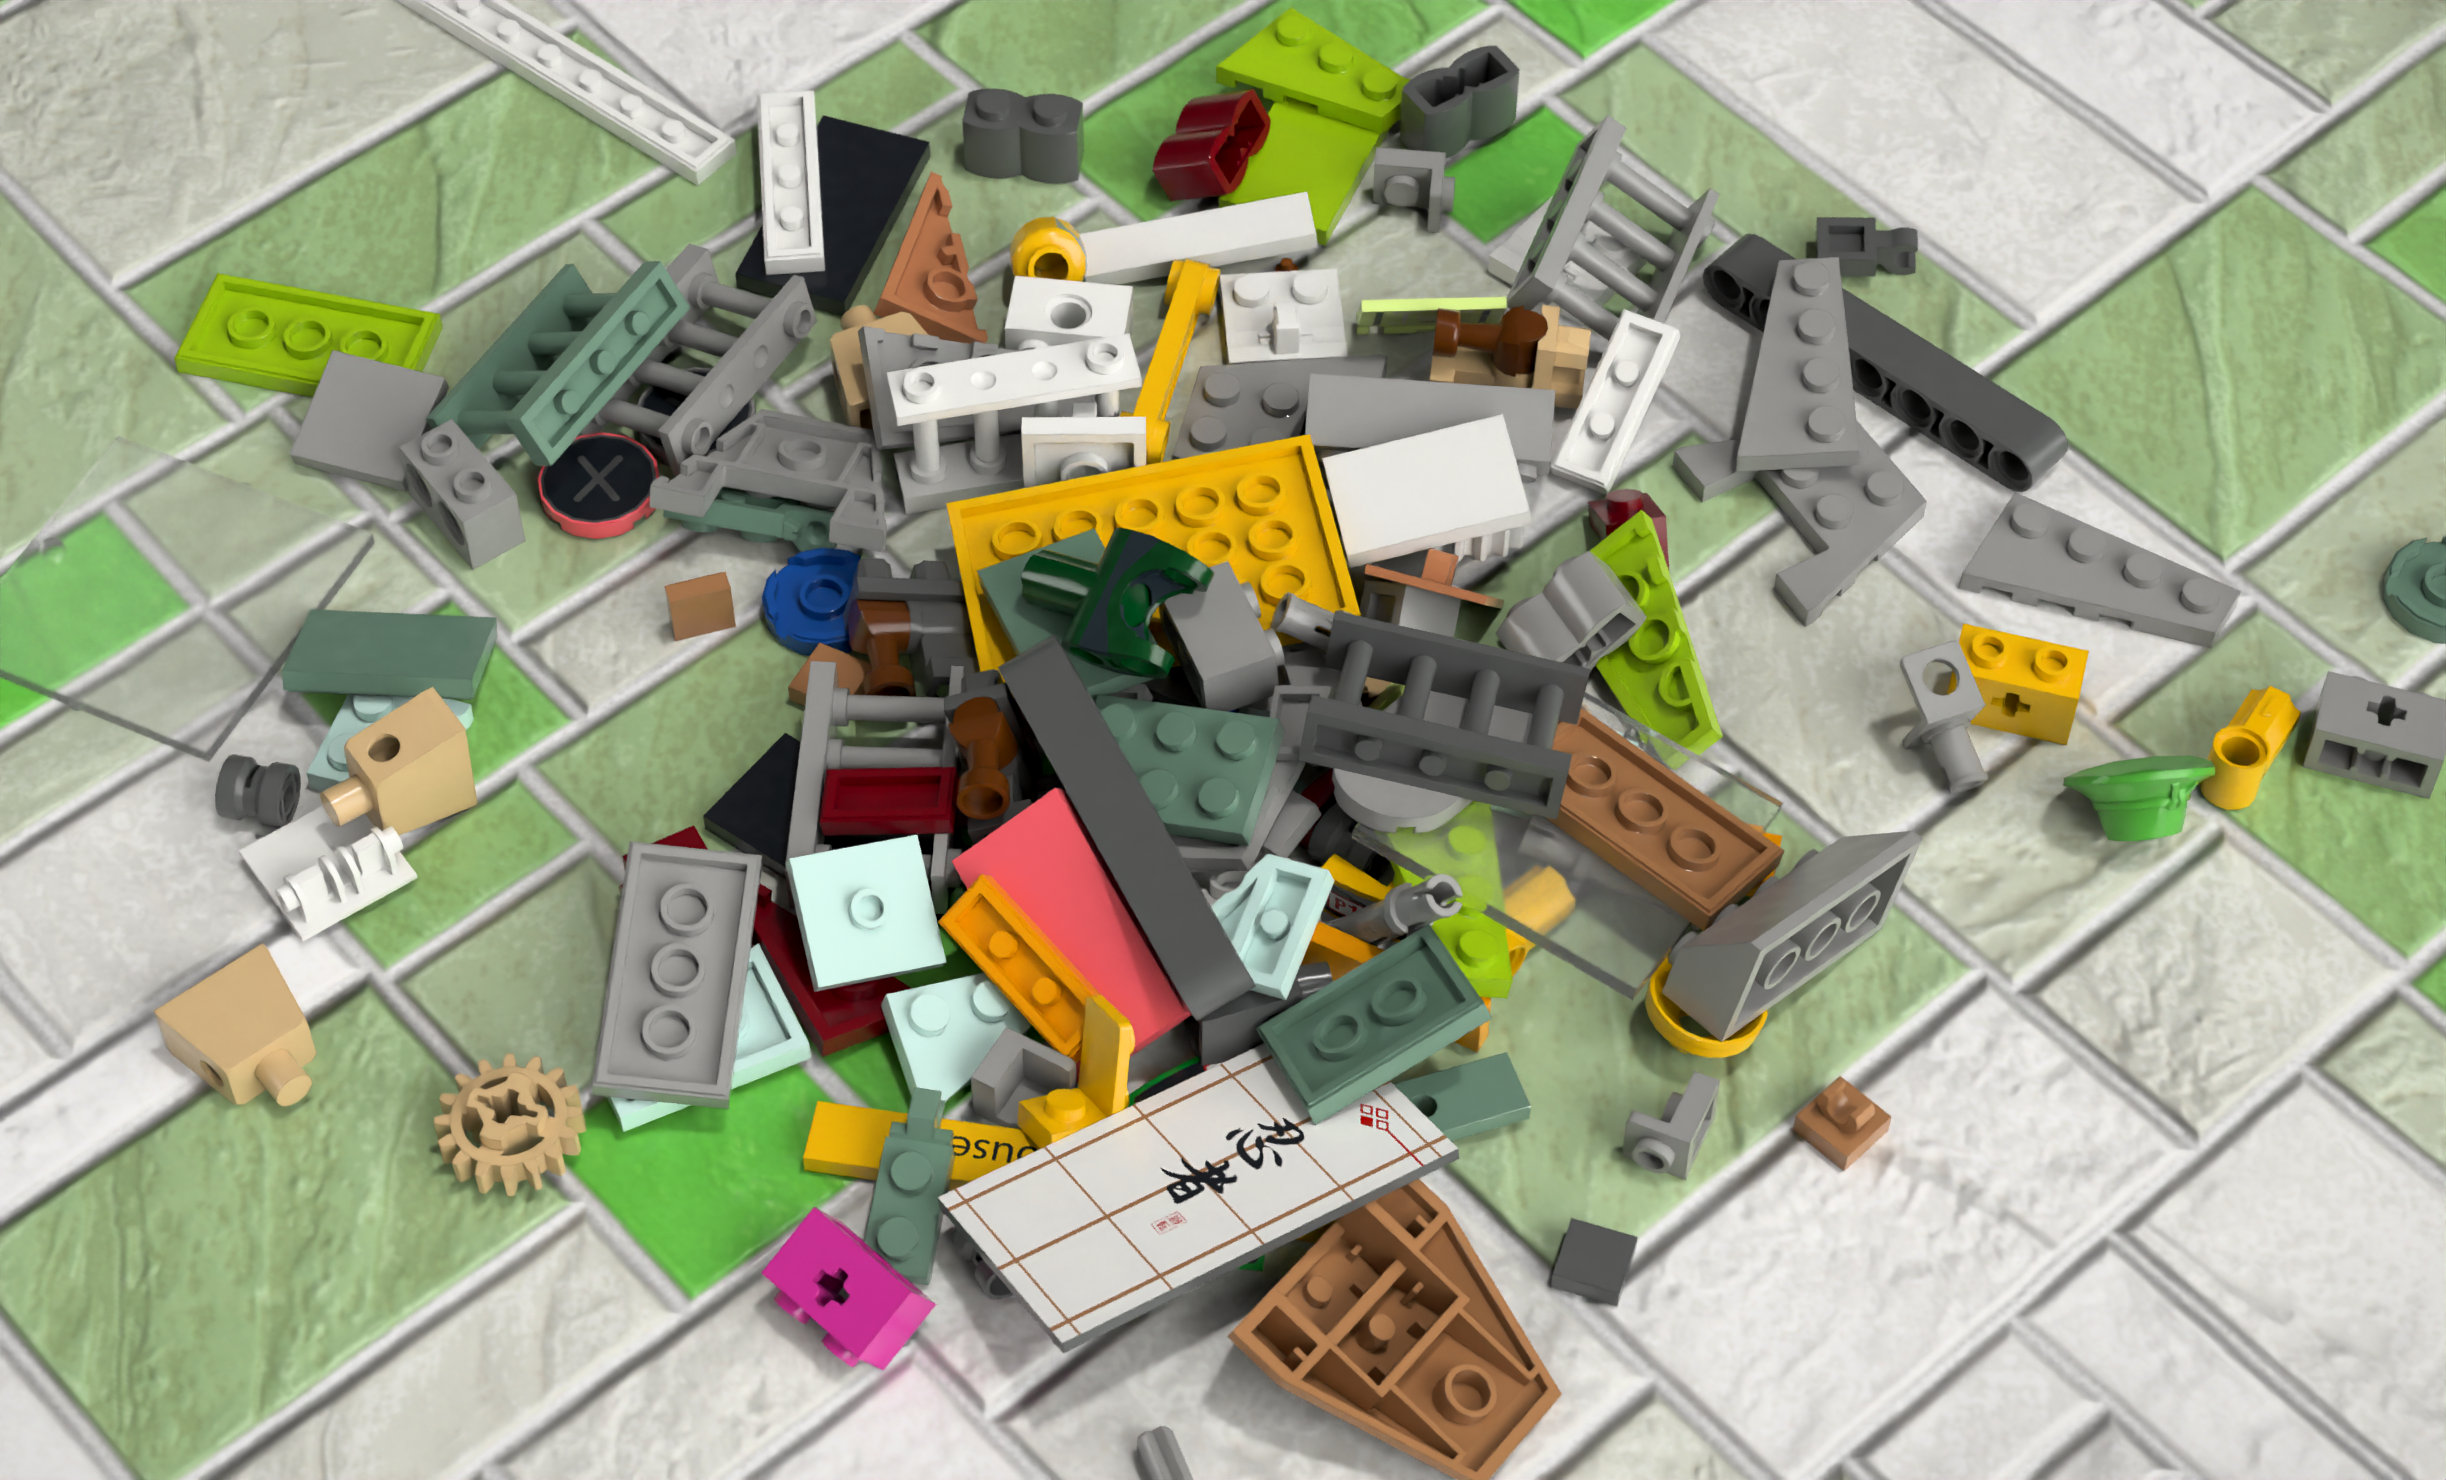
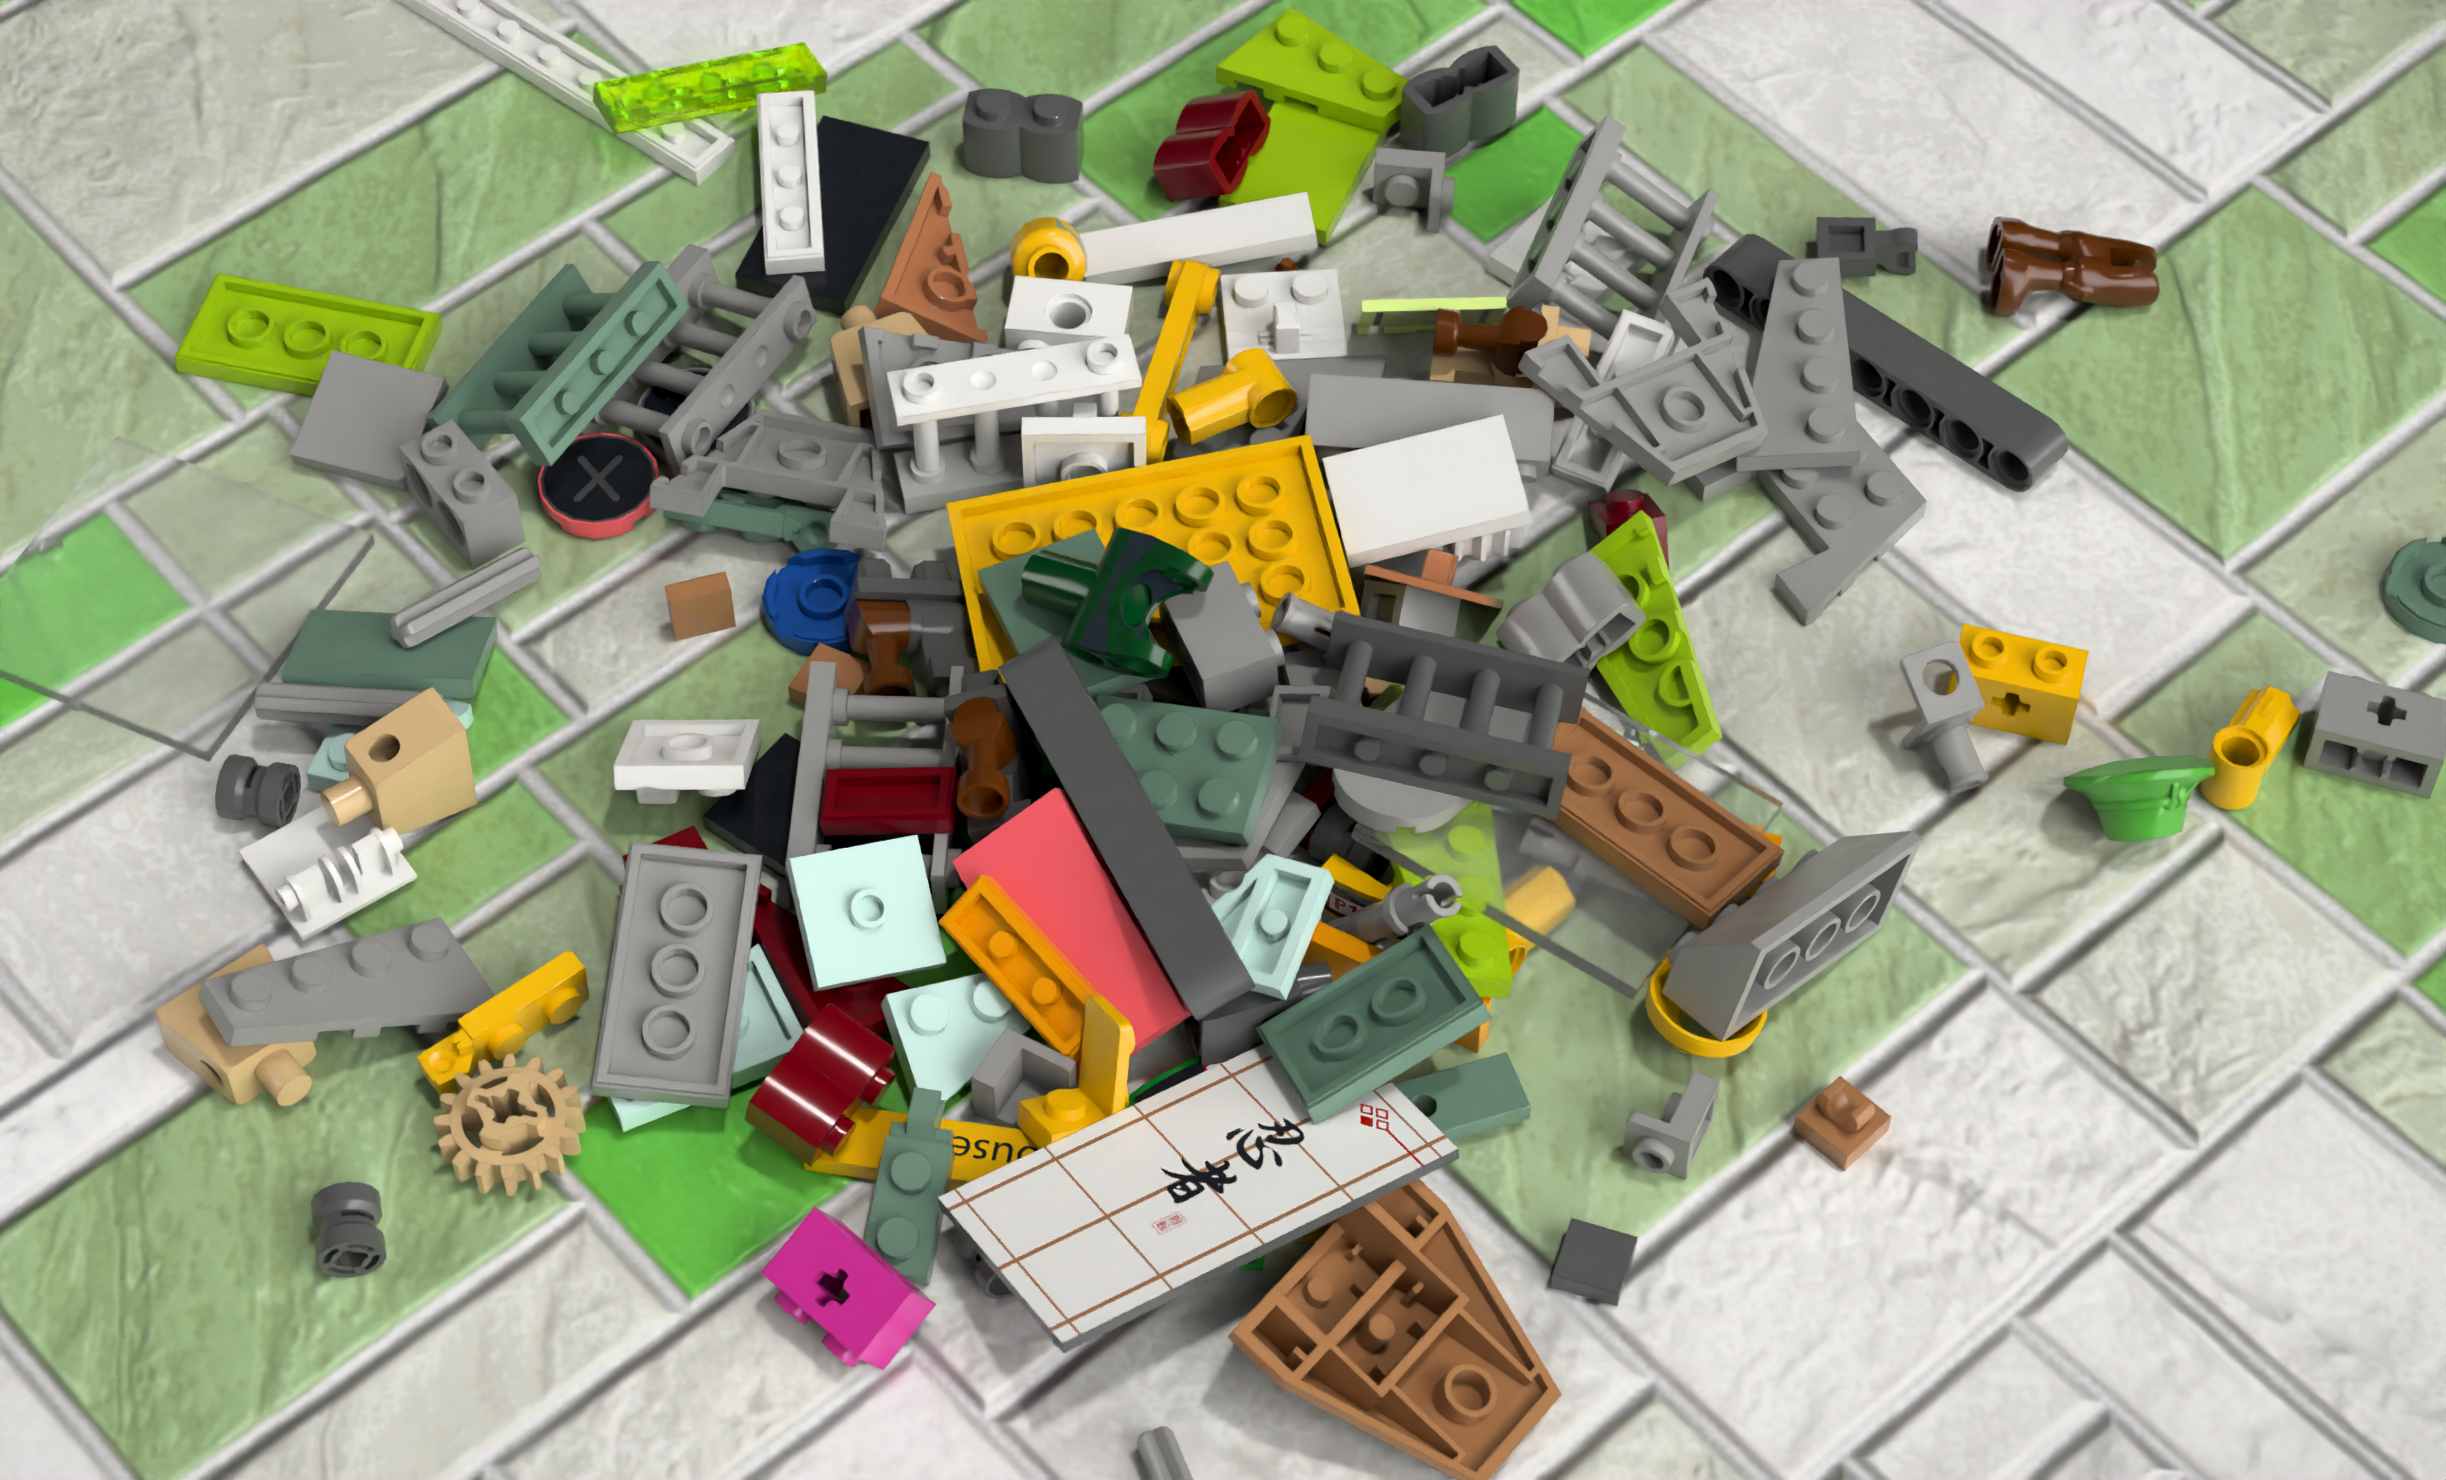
light grey wing [1959,492,2241,648] -> none
none -> light grey wing [198,917,495,1047]
none -> light grey axle [254,682,445,726]
none -> dark grey wheel [311,1182,387,1278]
none -> light grey axle [389,548,542,649]
none -> yellow hinge [417,951,590,1096]
none -> clear neon green plate [593,42,827,134]
none -> white hinge [613,719,761,804]
none -> dark red brick [744,1003,896,1167]
none -> yellow piece [1167,348,1298,445]
none -> light grey wing [1518,277,1769,487]
none -> reddish brown piece [1986,217,2160,317]

